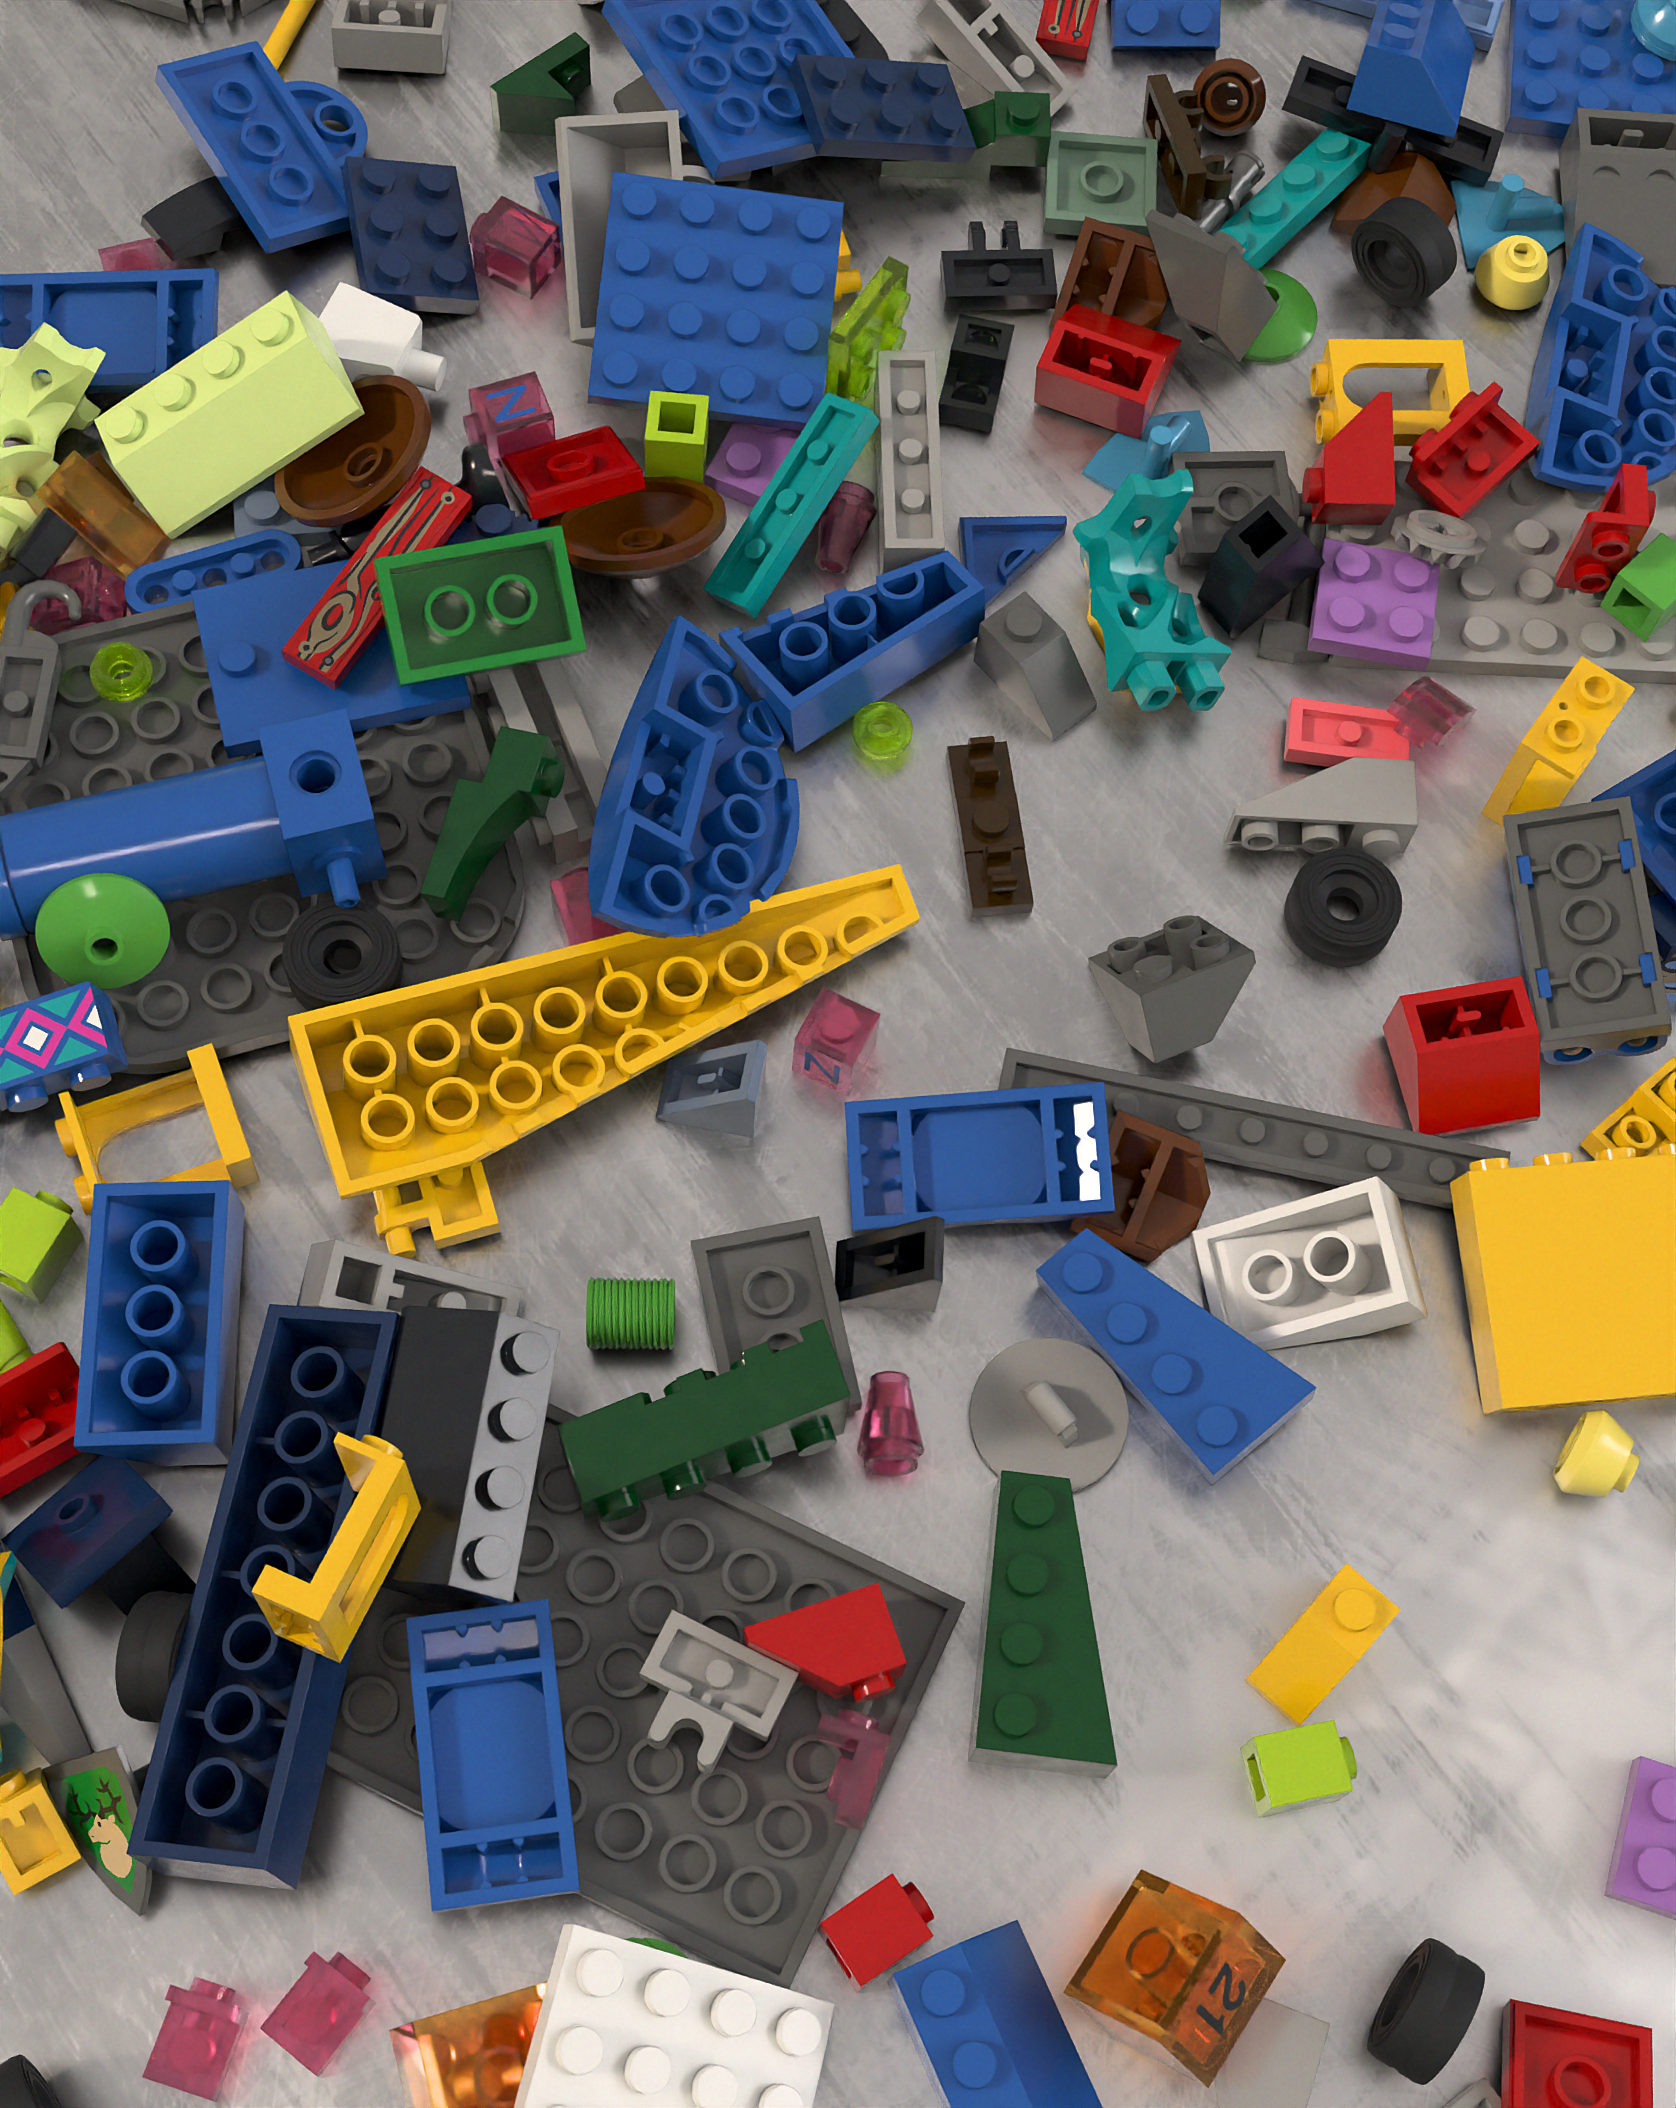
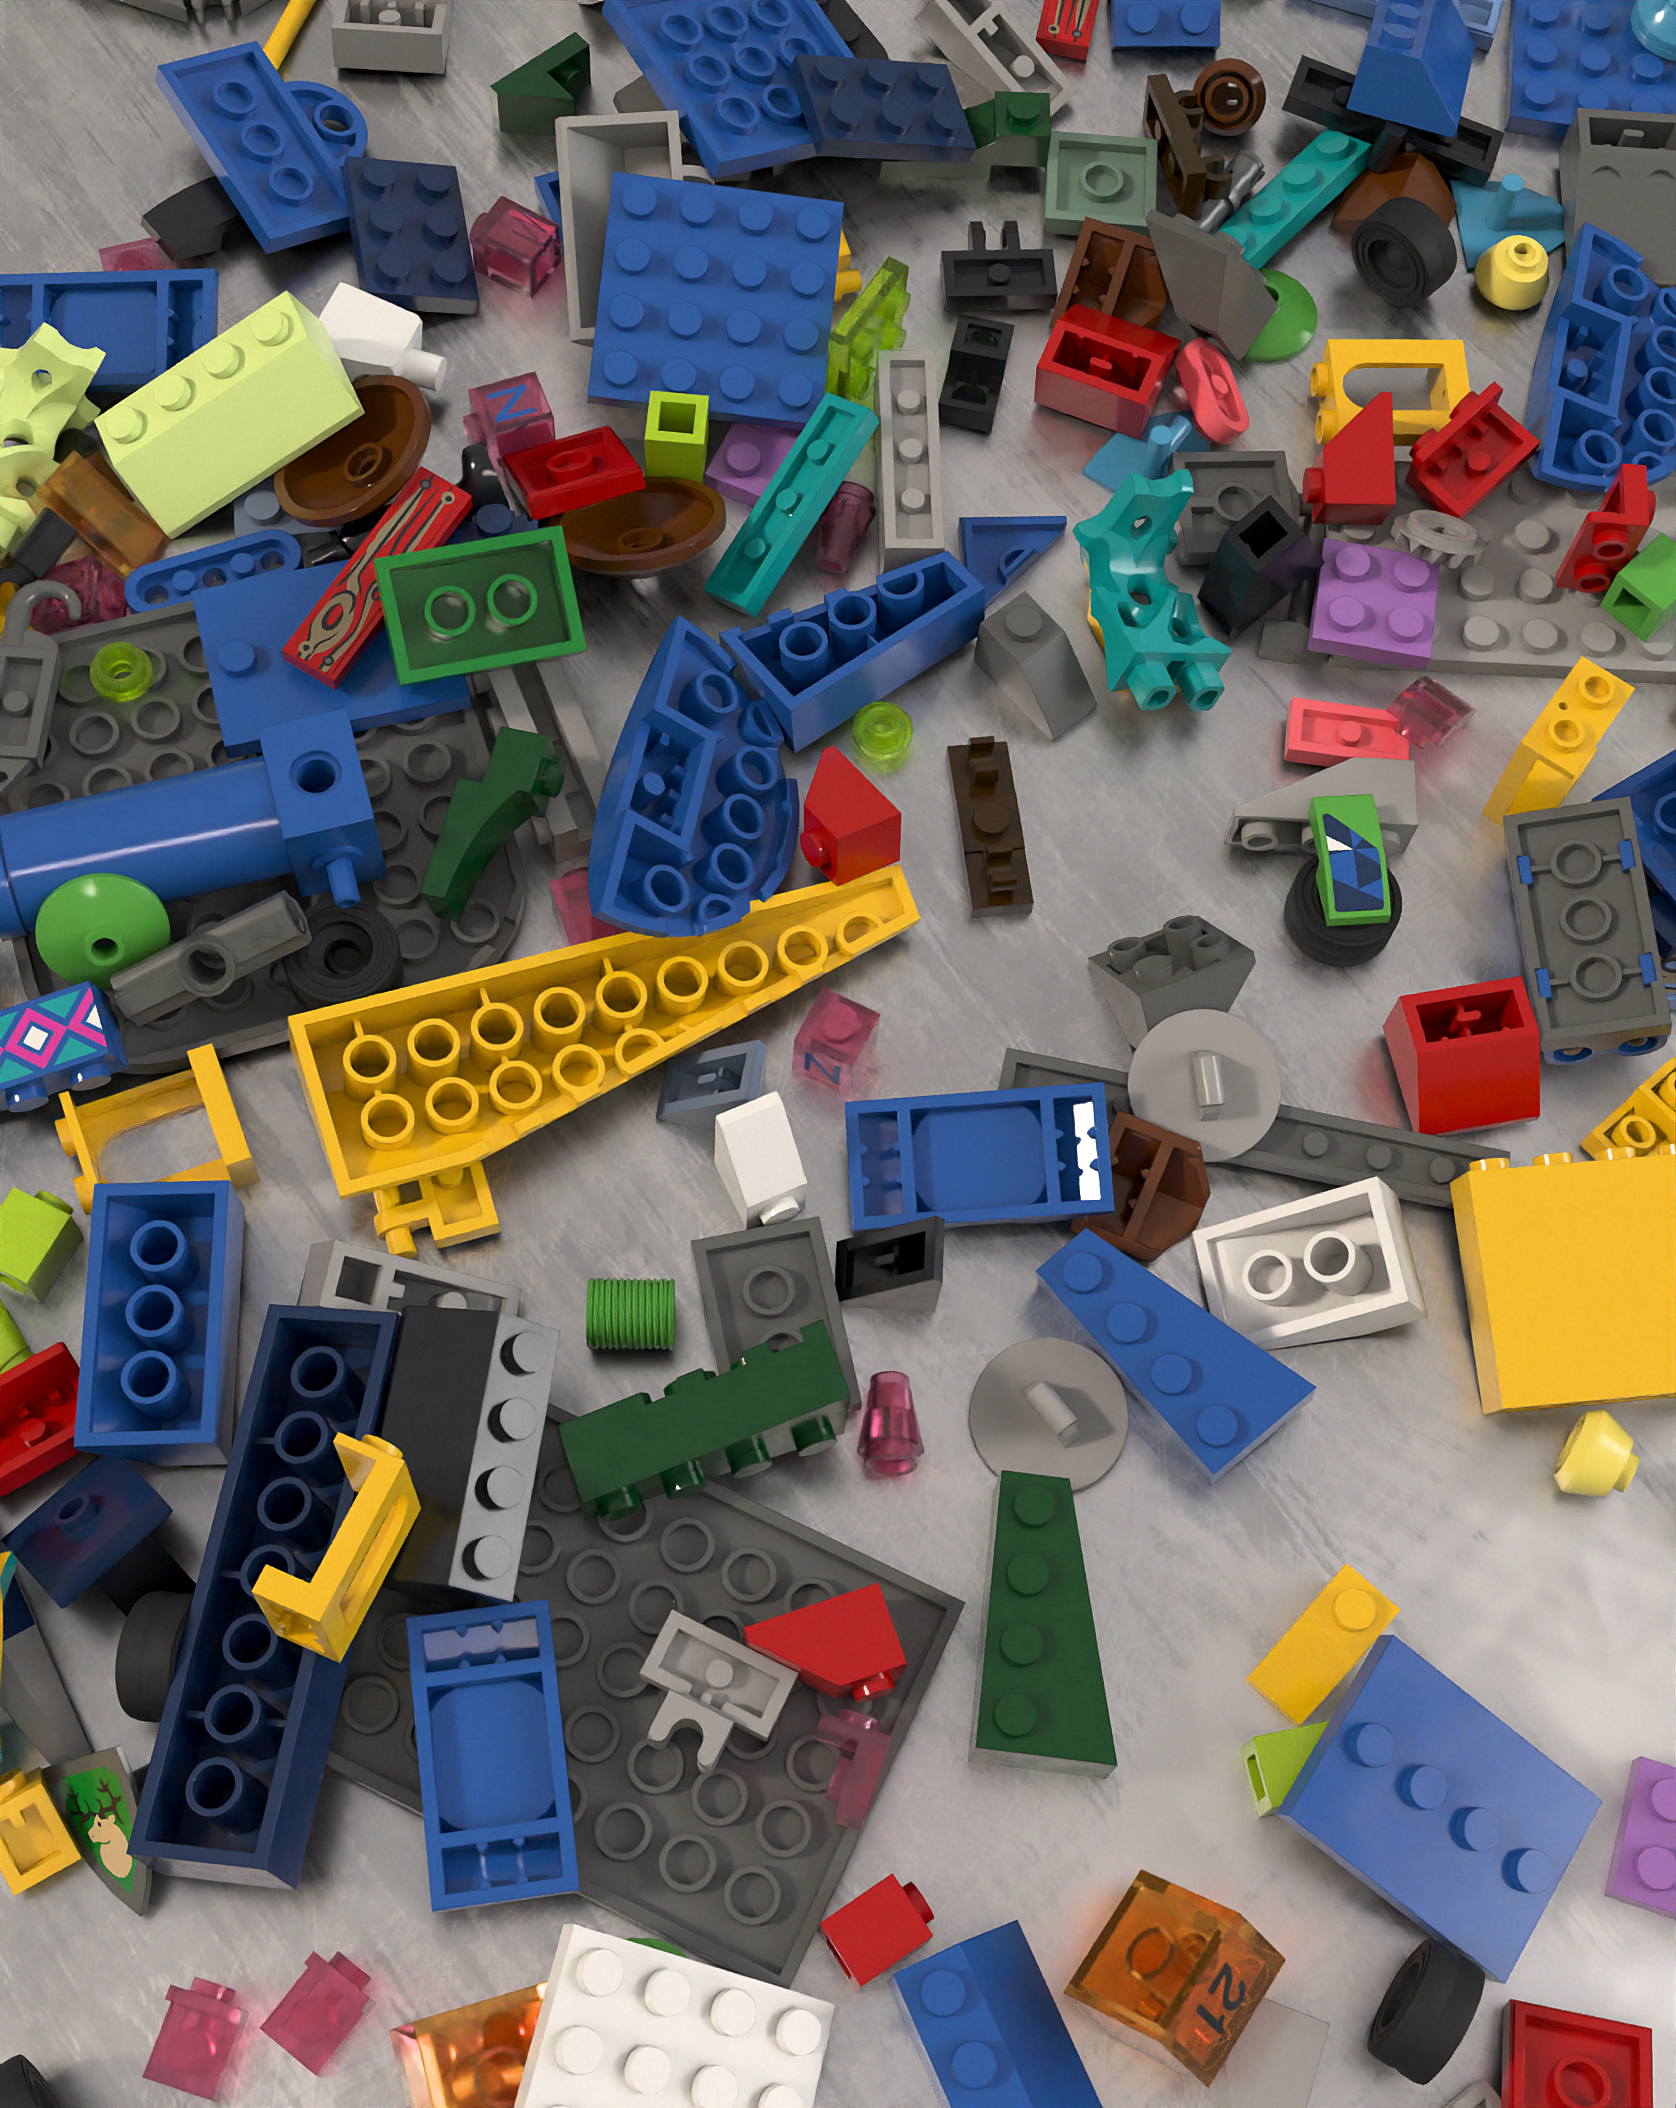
none -> dark grey piece [110,890,312,1027]
none -> white slope [714,1091,808,1230]
none -> red slope [800,745,901,887]
none -> light grey shield [1127,1009,1282,1163]
none -> coral plate [1175,338,1250,445]
none -> plate [1276,1635,1603,1984]
none -> slope [1308,794,1391,926]

